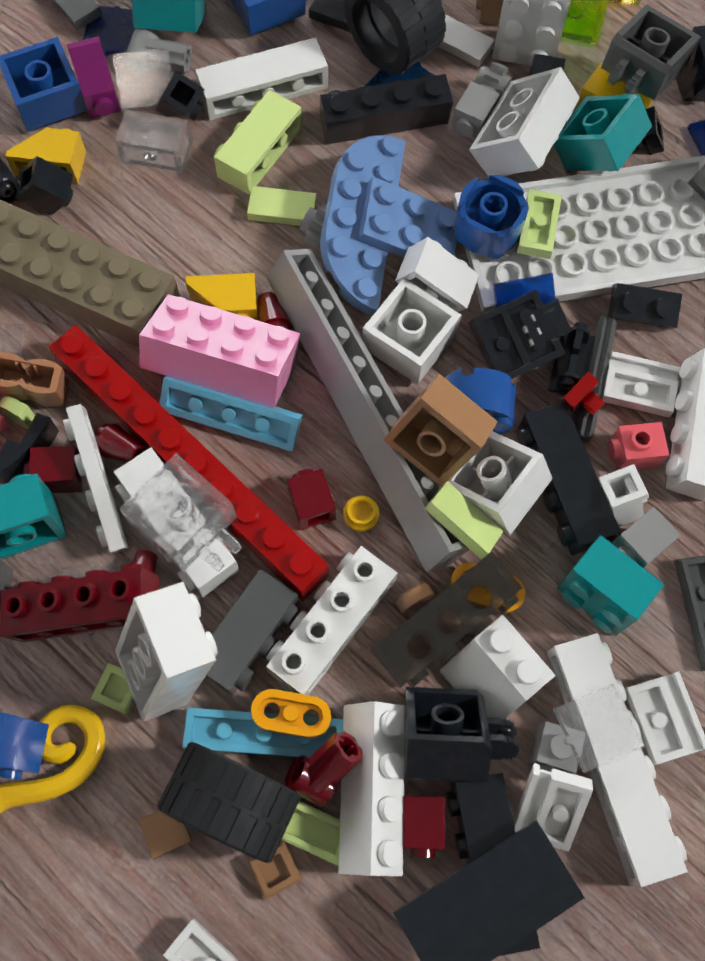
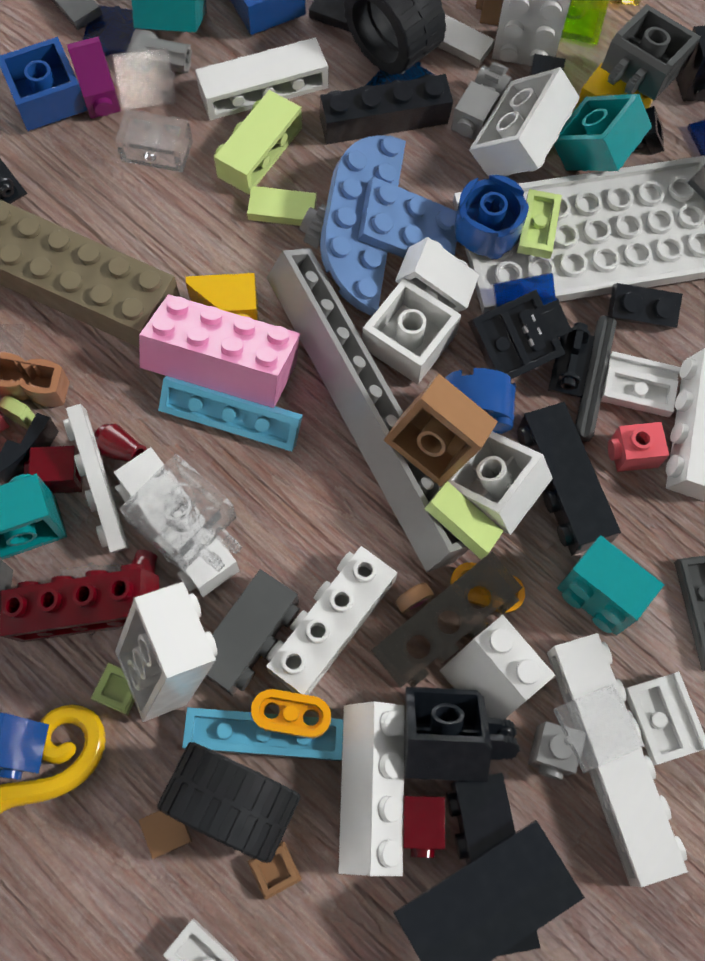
yellow slope [5,127,86,184] -> none
black brick [16,156,73,215] -> none
red brick [48,324,329,602] -> none
black brick [156,71,204,128] -> none
dark red cone [257,292,292,330] -> none
yellowish green tile [282,801,340,866] -> none
dark red piece [284,731,363,807] -> none
dark red brick [287,469,336,531] -> none
yellow plate [343,495,379,532] -> none
white plate [513,763,593,852] -> none
red tile [562,371,605,416] -> none
white brick [599,464,649,527] -> none
light grey brick [612,507,681,568] -> none

